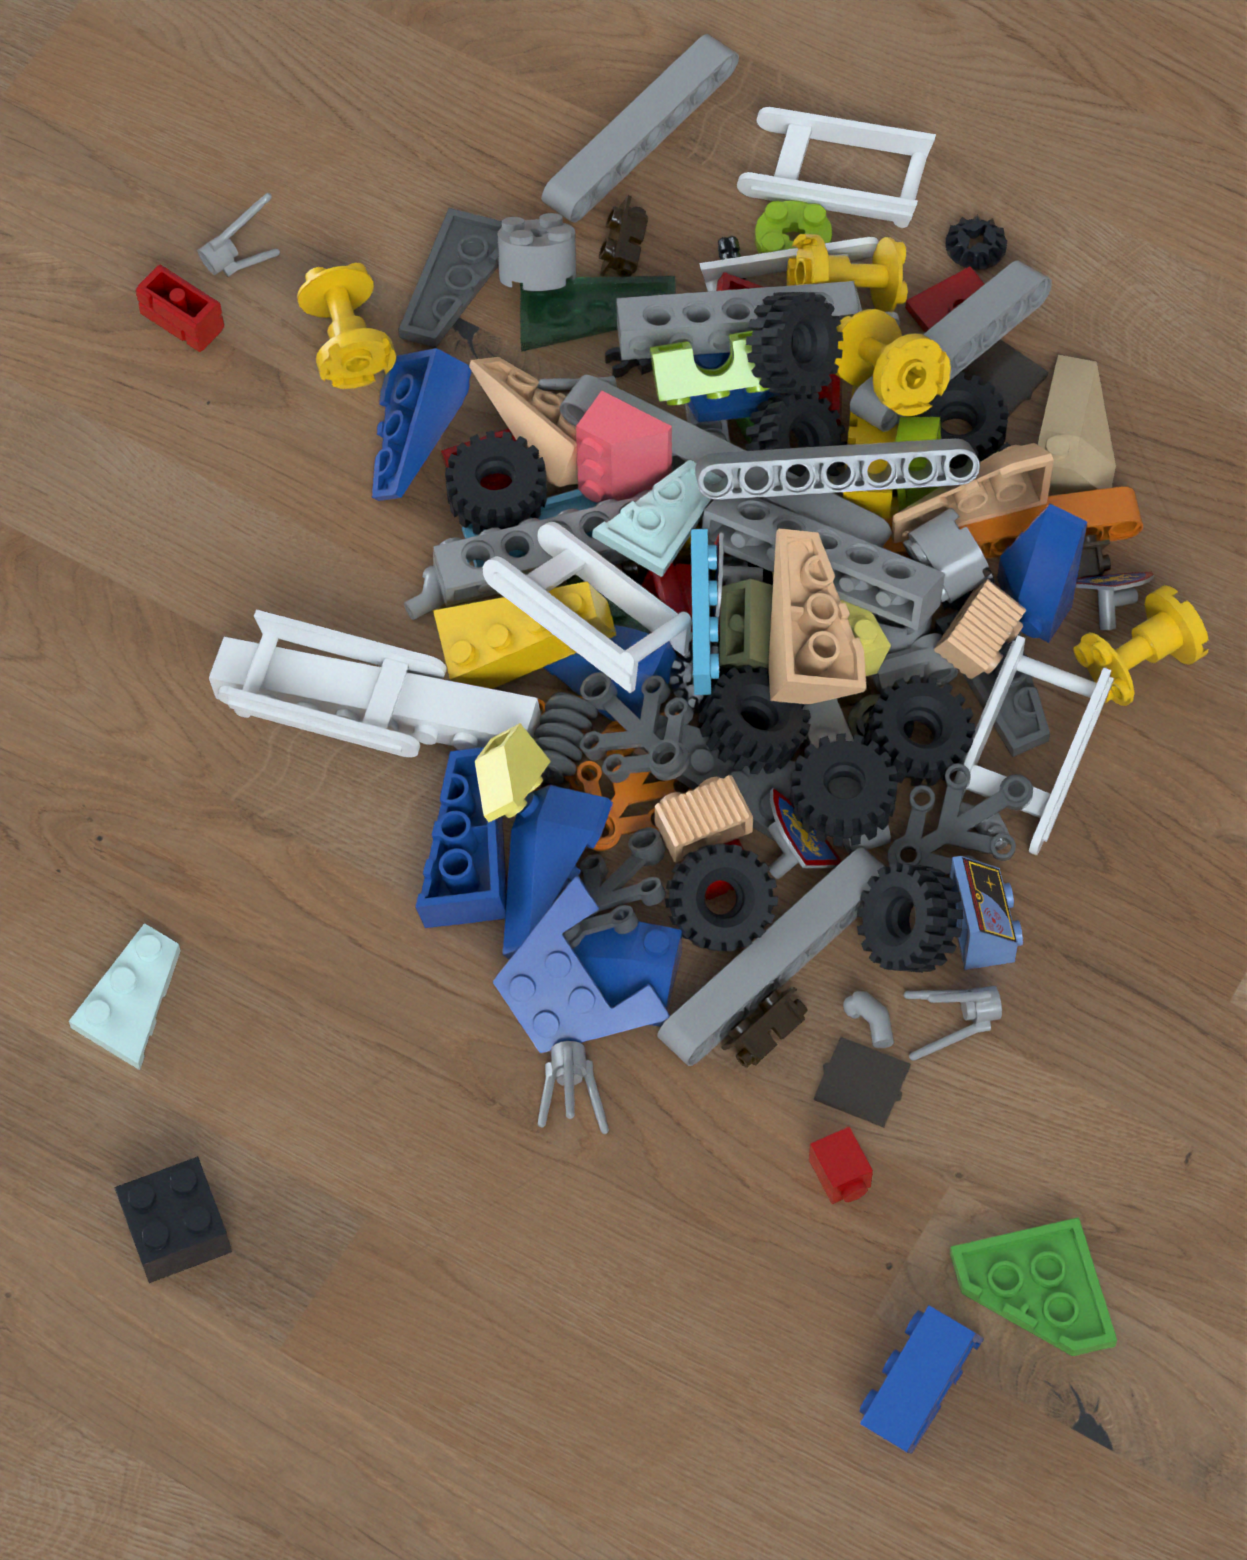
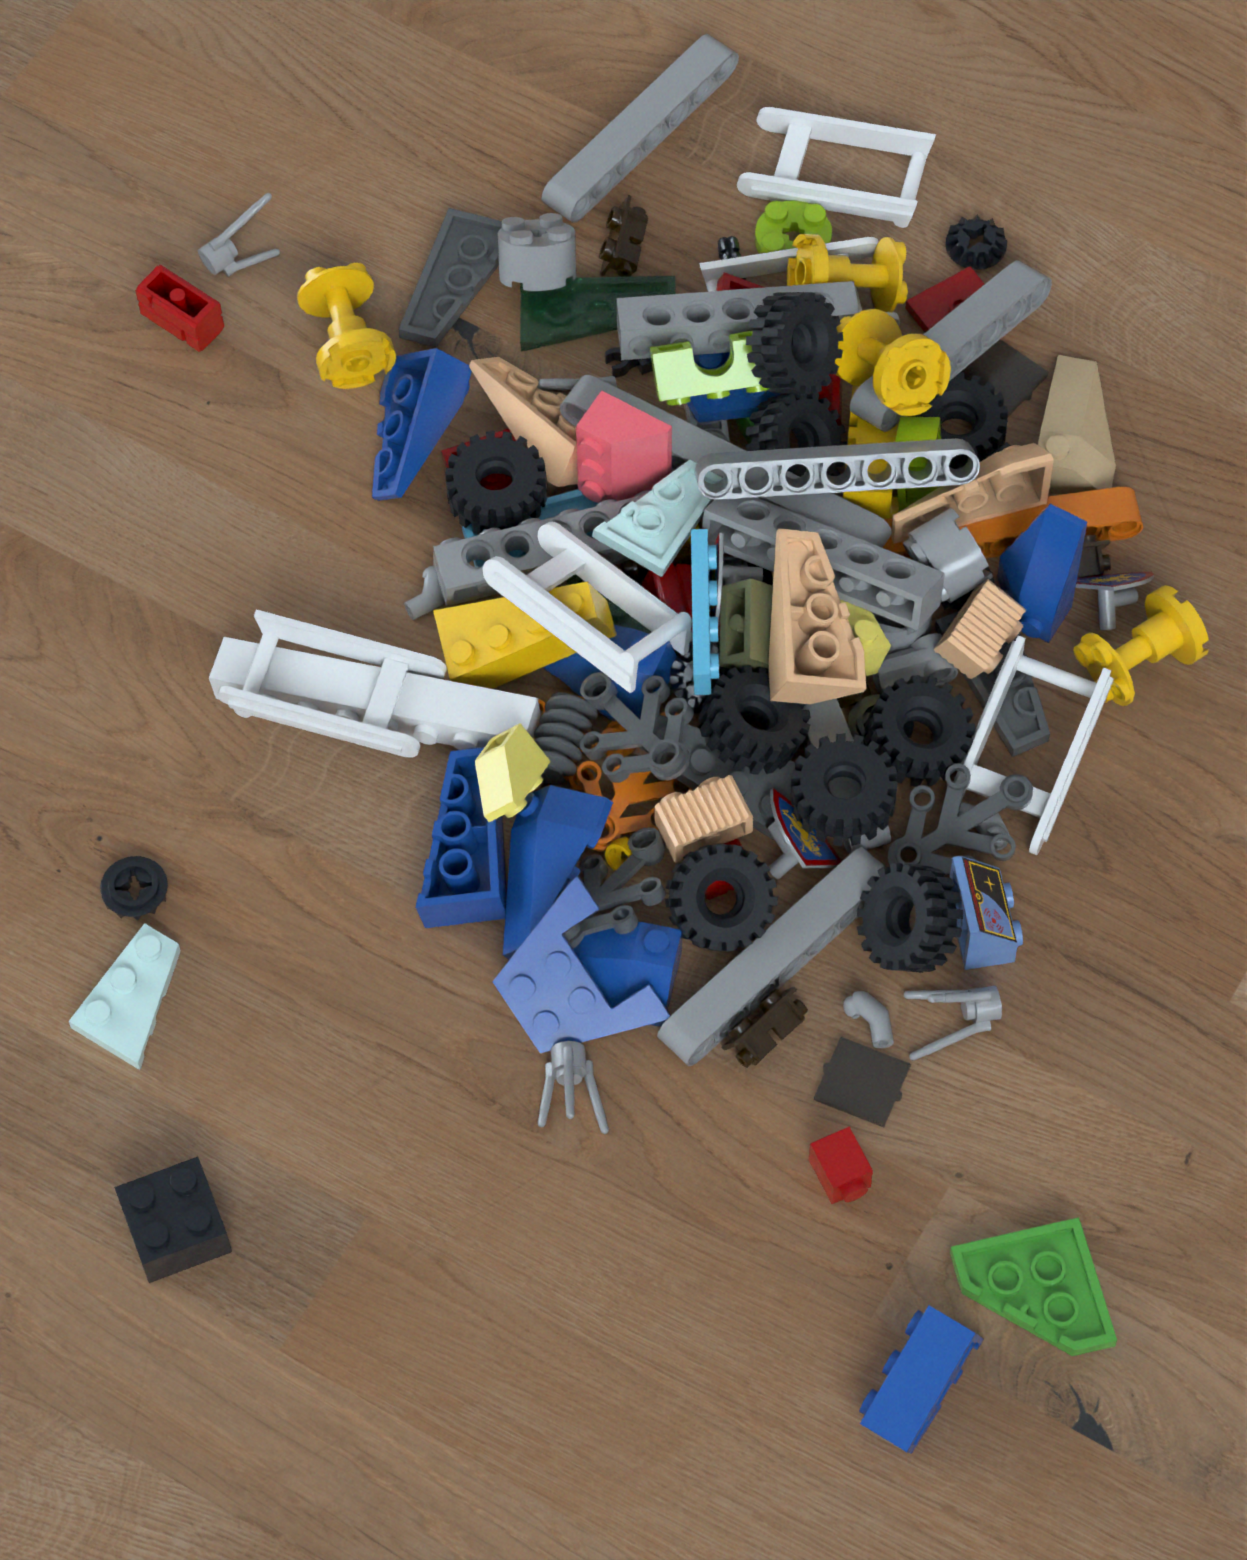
none -> black gear [100,856,169,920]
none -> yellow hinge [605,836,632,871]

